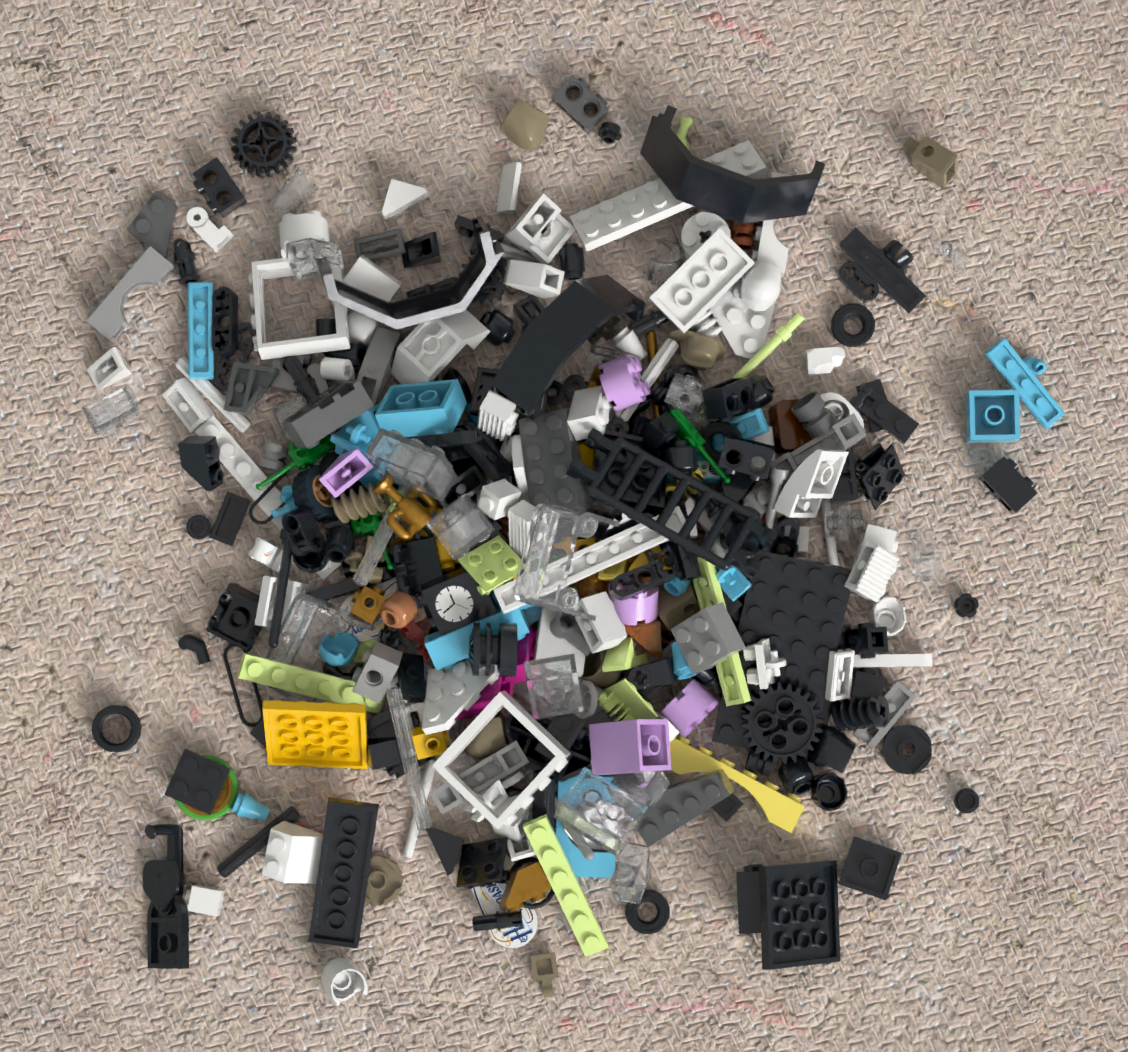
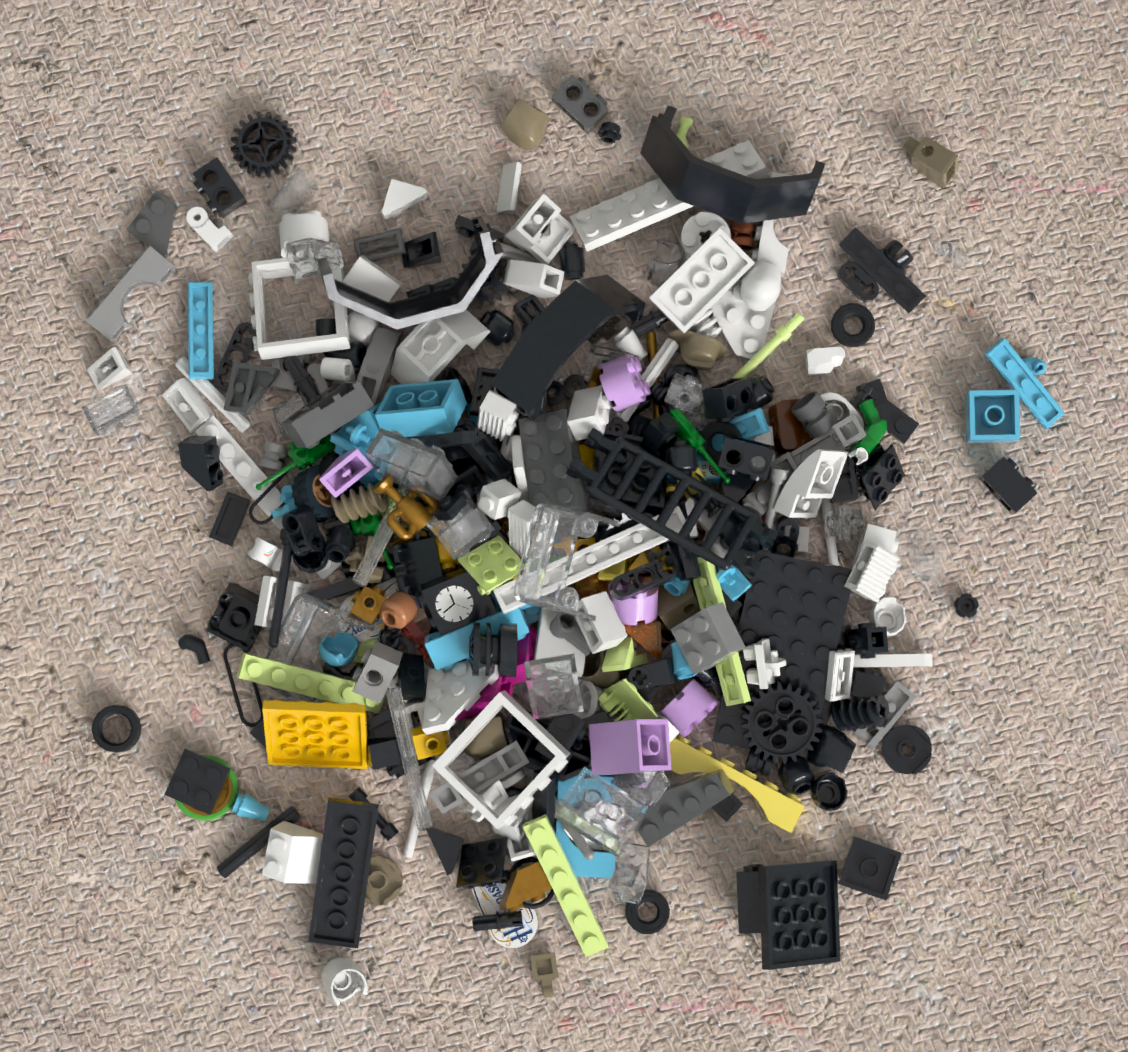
black plate [143,824,189,969] -> none
black piece [173,238,200,284] -> none
white brick [185,884,225,916] -> none
black plate [186,515,211,540] -> none
black beam [212,286,238,358] -> none
black plate [954,788,979,813] -> none
none -> black bar [348,787,399,841]
none -> black plate [433,484,476,521]
none -> green arm [848,399,887,466]

